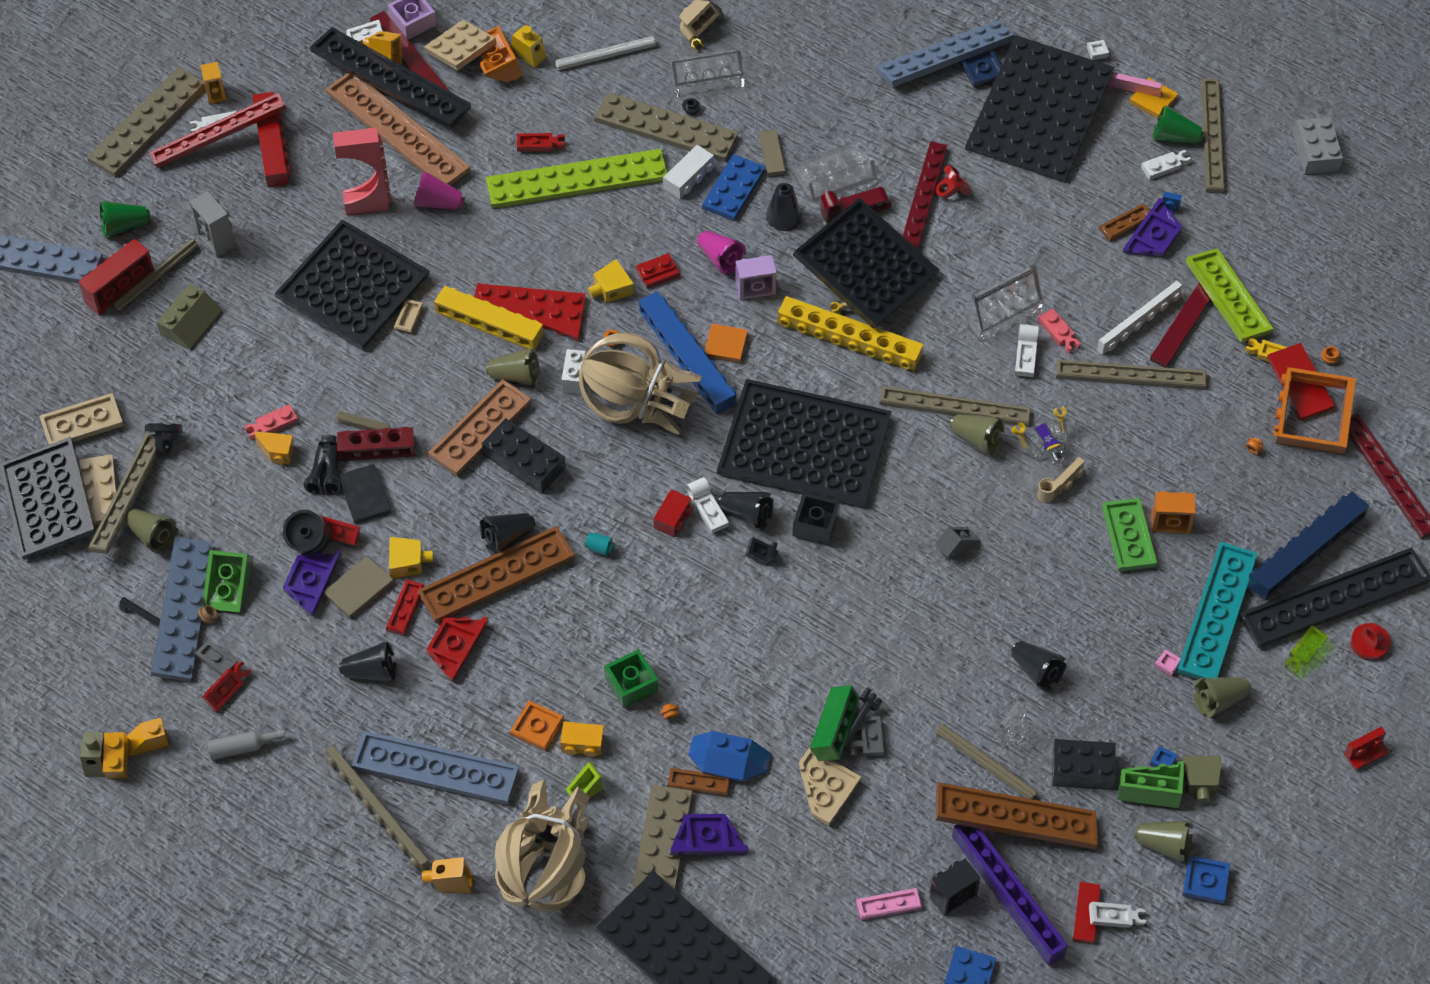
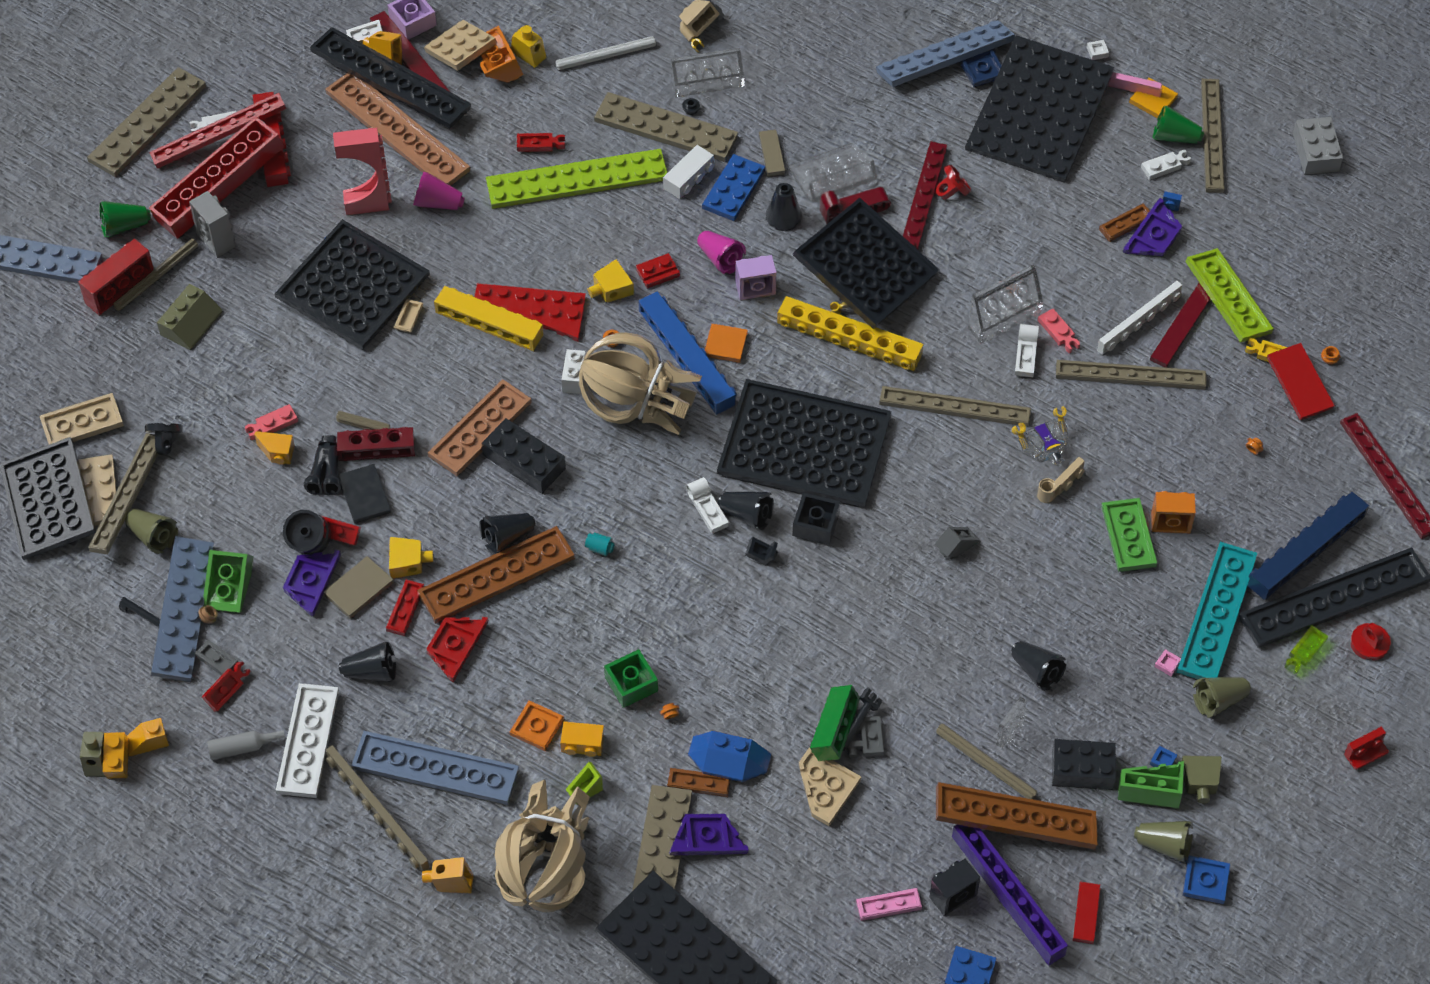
light orange brick [200,62,226,104] -> none
olive cone [486,348,539,386] -> none
red brick [653,489,693,537] -> none
olive cone [950,414,1005,454] -> none
white plate [1089,902,1146,928] -> none
orange window [1273,367,1356,454] -> none
none -> red brick [149,116,284,239]
none -> white plate [276,683,339,798]

